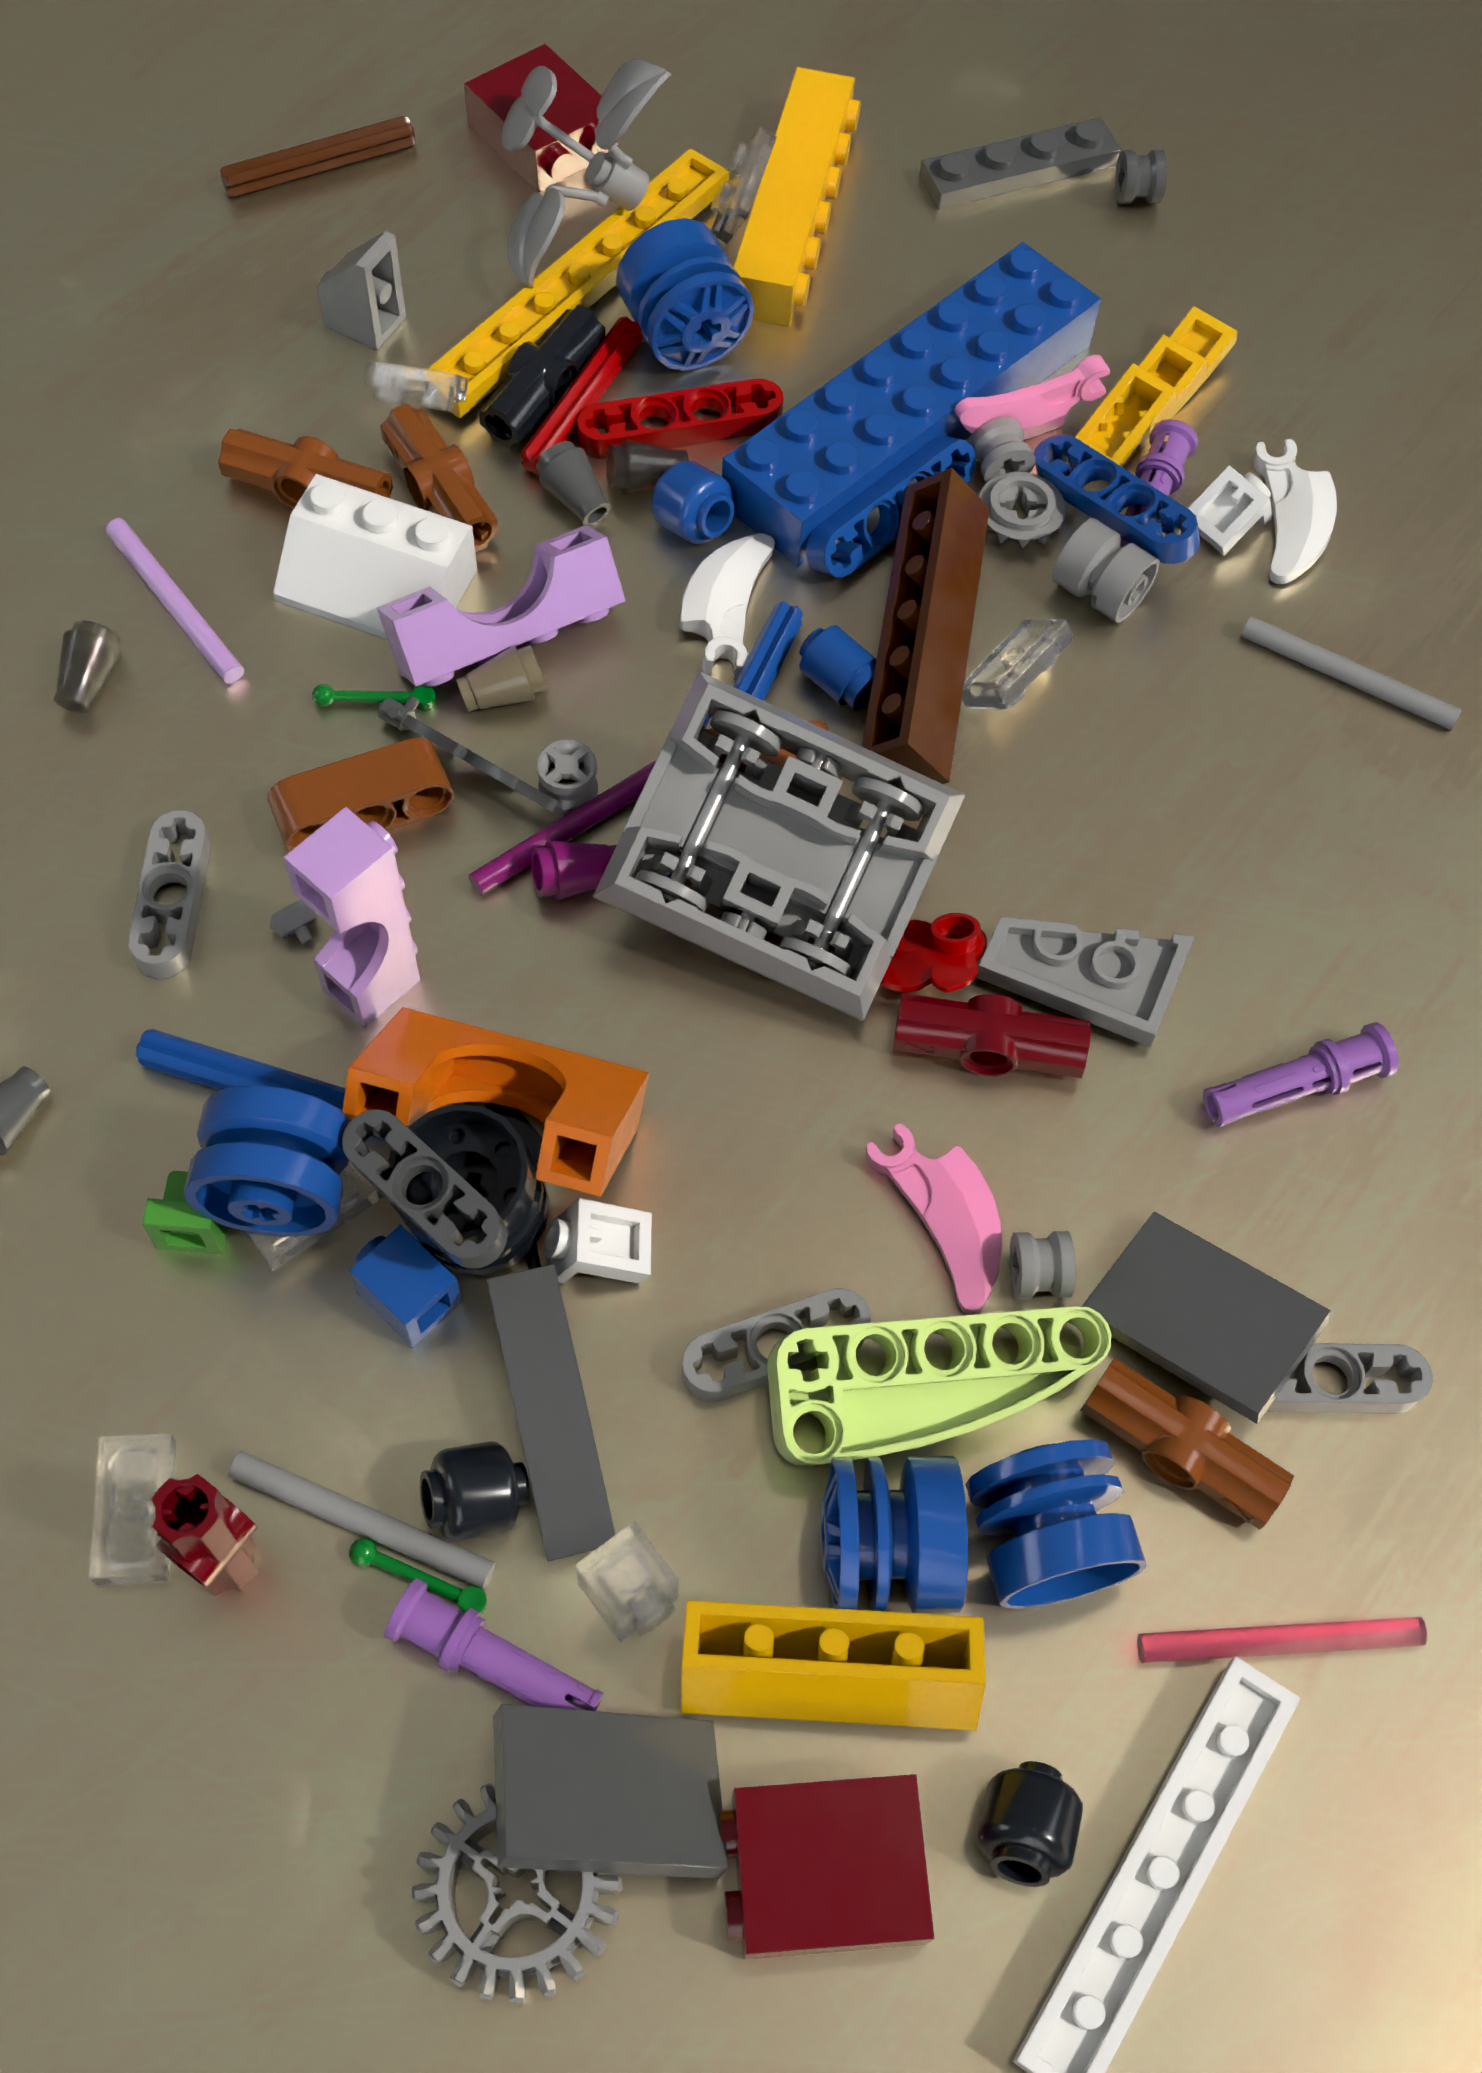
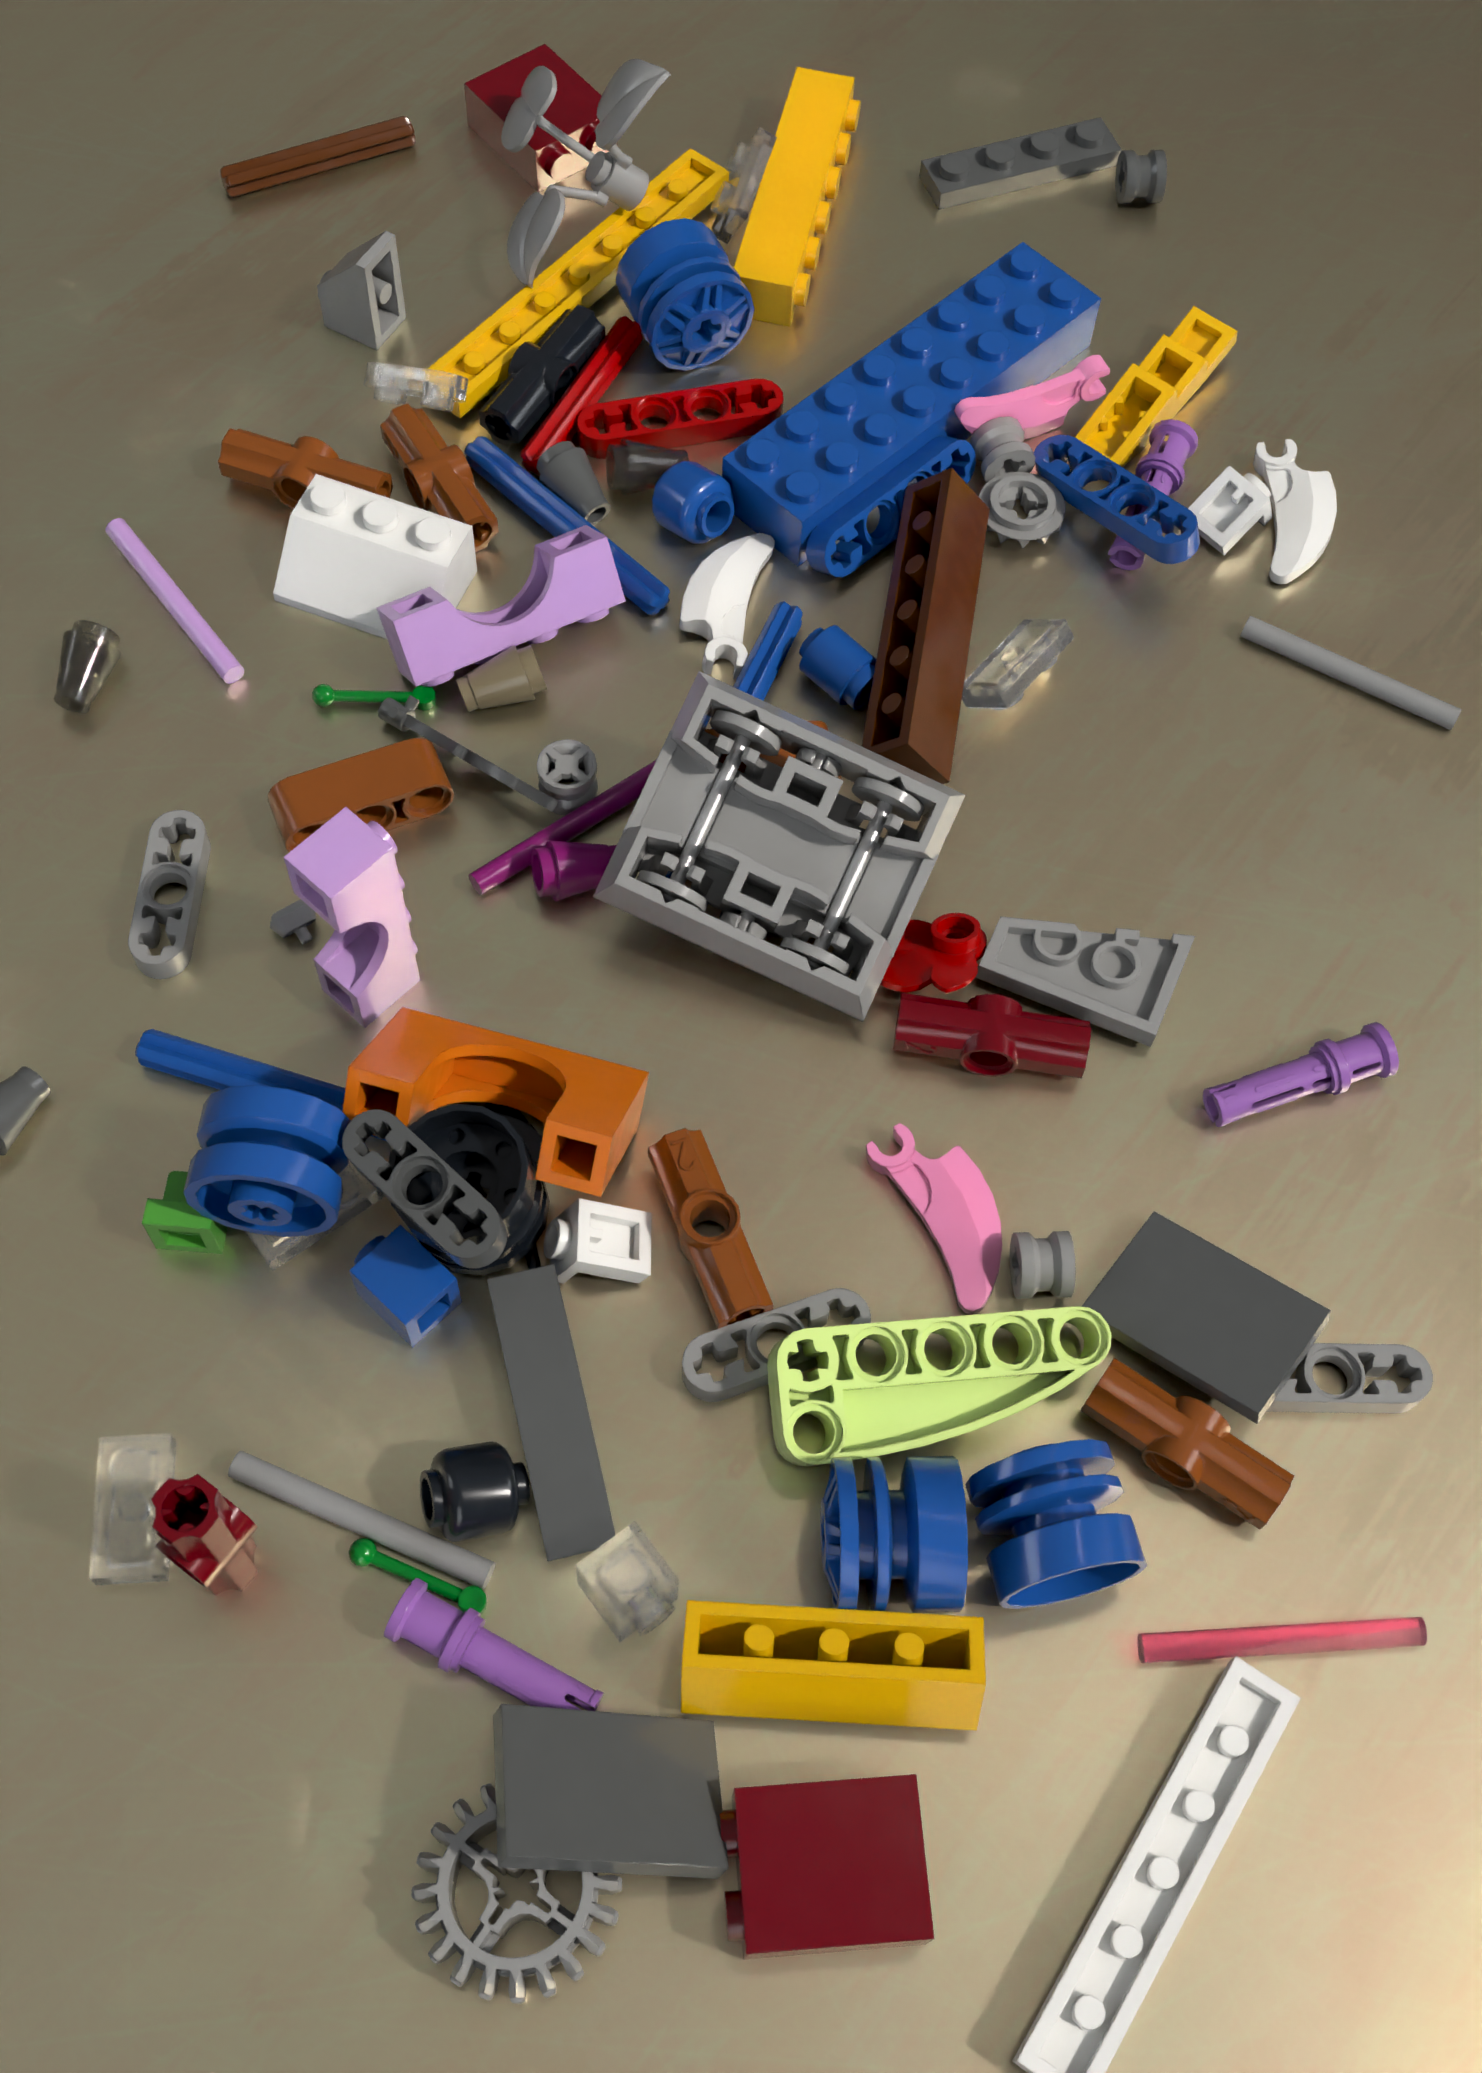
black head [977,1761,1083,1887] -> none
light grey wheel [1052,518,1160,623] -> none
none -> blue axle [464,436,670,615]
none -> dark orange piece [648,1128,773,1329]

